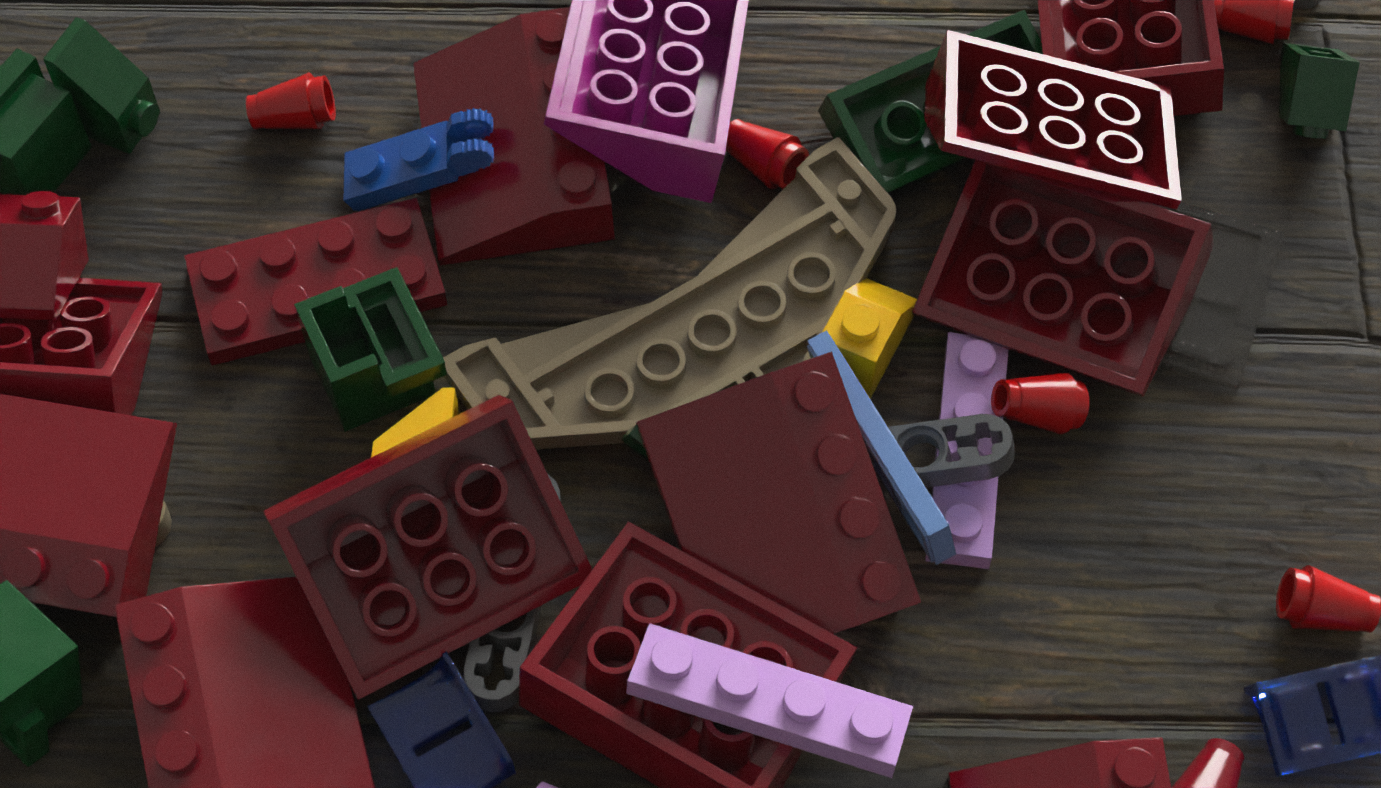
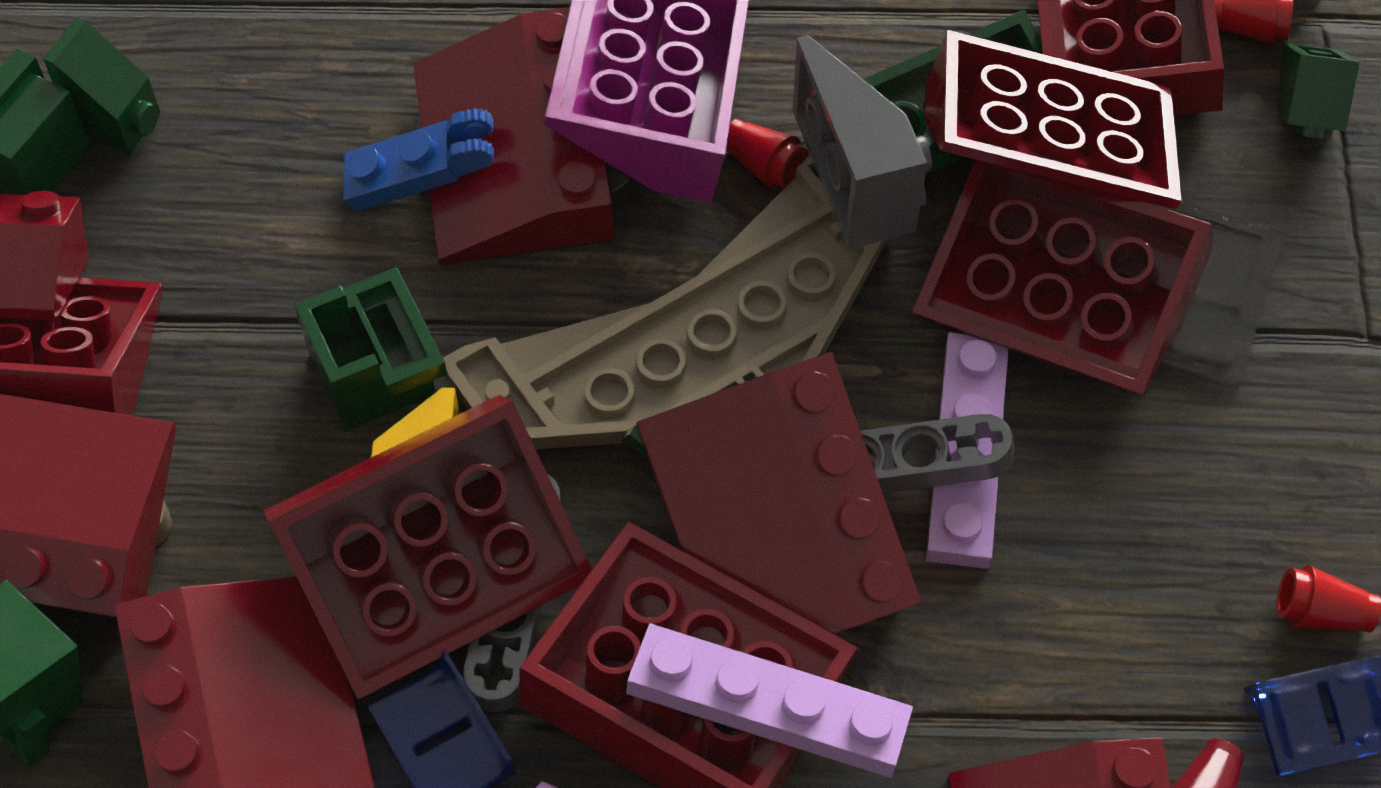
dark red plate [184,197,447,366] -> none
red cone [246,72,336,130] -> none
medium blue tile [807,330,956,565] -> none
yellow slope [822,278,917,399] -> none
red cone [991,373,1089,434] -> none
none -> dark grey slope [792,35,932,250]

